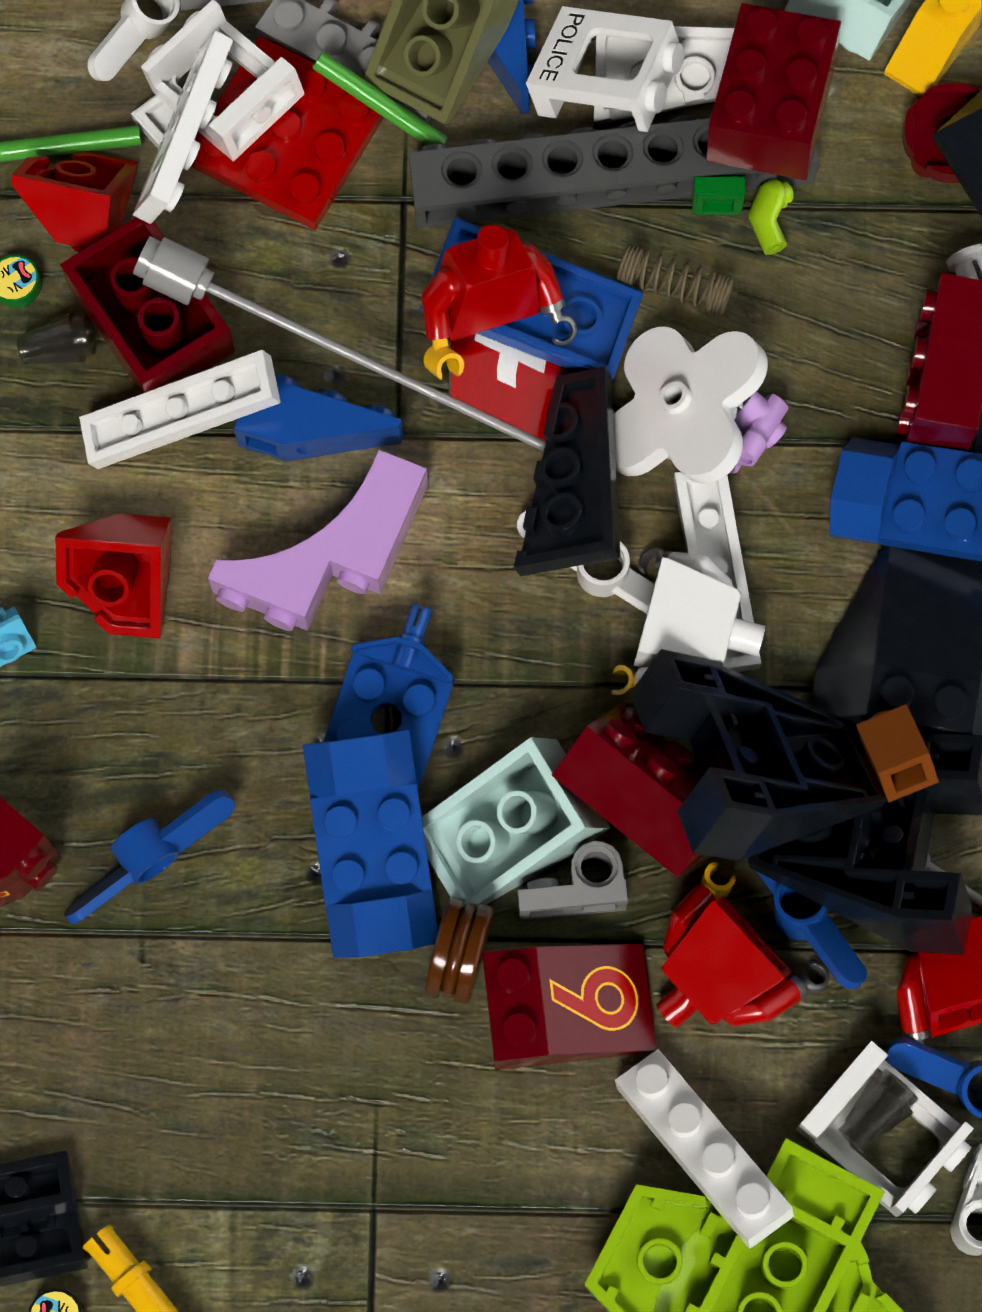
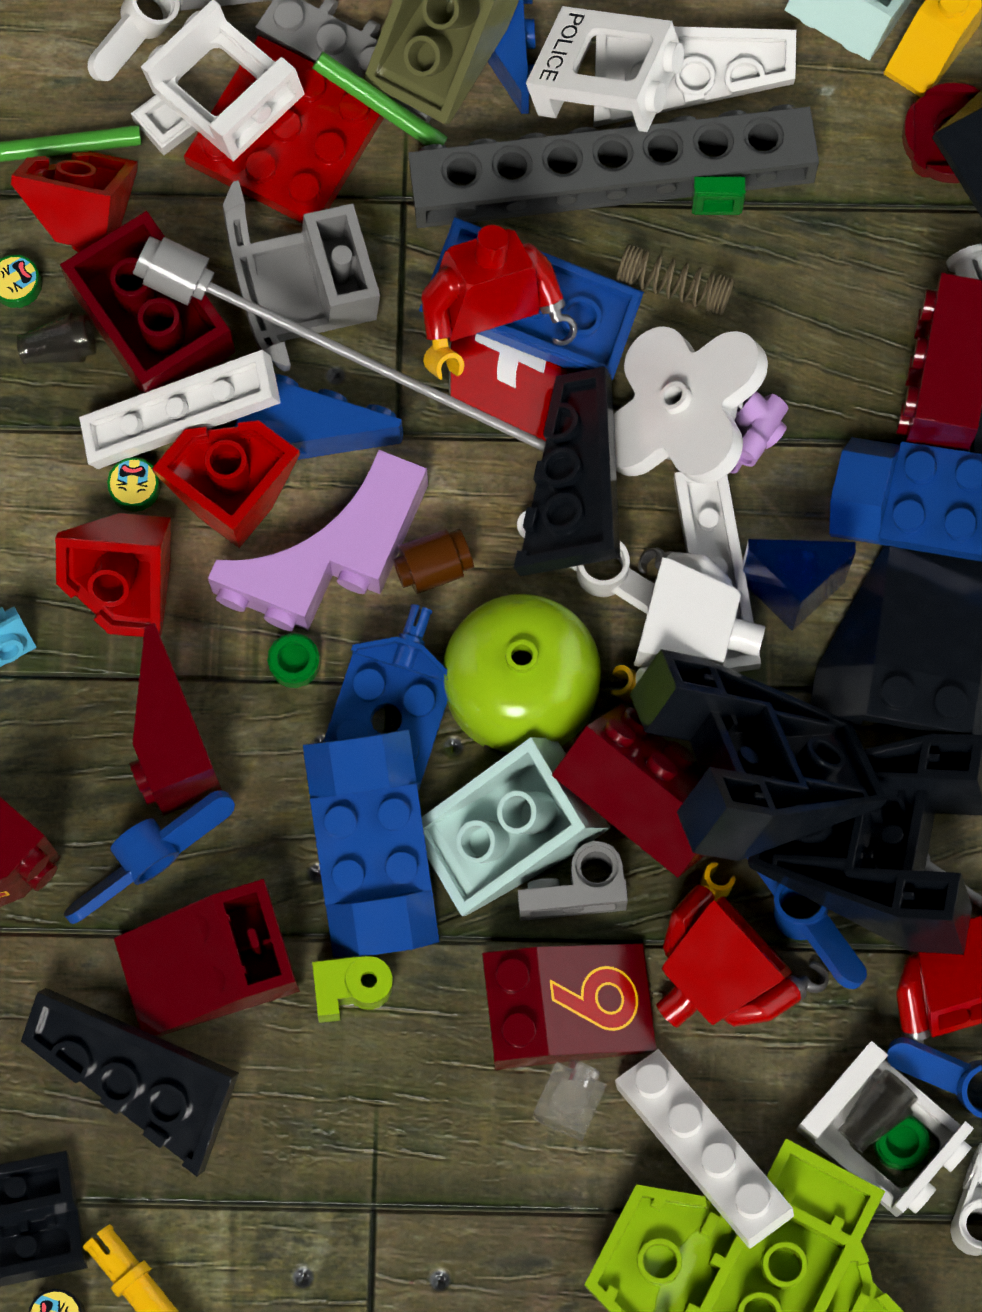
white plate [133,30,233,224] -> none
reddish brown head [425,897,494,1004] -> none
dark red brick [707,3,841,181] -> none
lime arm [748,179,794,255] -> none
dark orange brick [856,704,939,803] -> none
none -> black wing [21,988,239,1177]
none -> tile [107,457,161,512]
none -> dark red slope [114,878,300,1037]
none -> dark red slope [129,623,222,816]
none -> red slope [152,420,300,548]
none -> light grey piece [223,180,380,372]
none -> green tile [267,633,321,688]
none -> lime leg [312,956,393,1023]
none -> reddish brown brick [393,528,474,594]
none -> lime cylinder [443,594,601,753]
none -> clear brick [533,1059,607,1142]
none -> clear blue slope [743,539,856,631]
none -> green tile [873,1114,930,1171]

